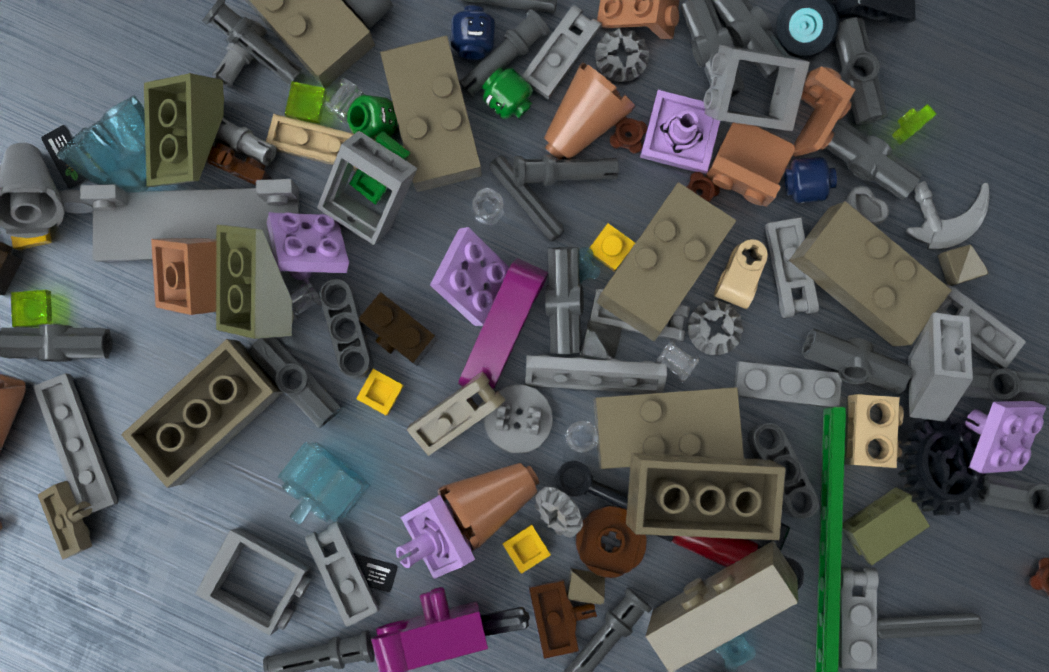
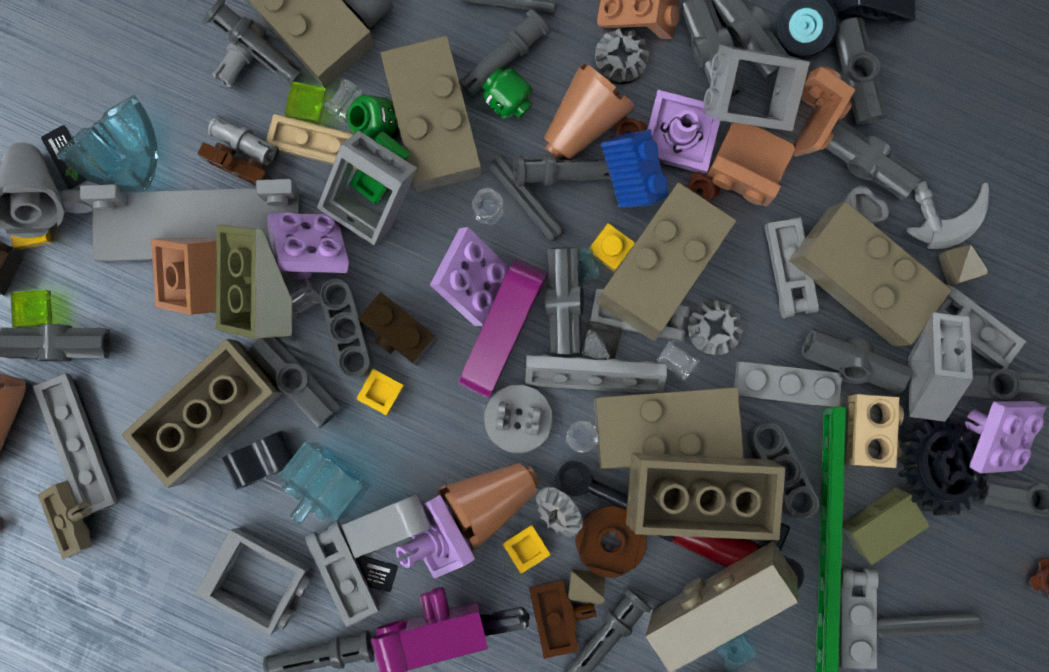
olive slope [144,73,224,187] -> none
plate [407,372,505,456] -> none
dark blue head [450,5,495,60] -> none
light grey plate [522,5,602,100] -> none
tan piece [714,239,768,309] -> none
dark blue head [785,157,837,203] -> none
clear neon green plate [892,104,936,145] -> none
none -> black axle [222,431,297,490]
none -> light grey beam [341,494,431,558]
none -> blue brick [601,129,669,208]

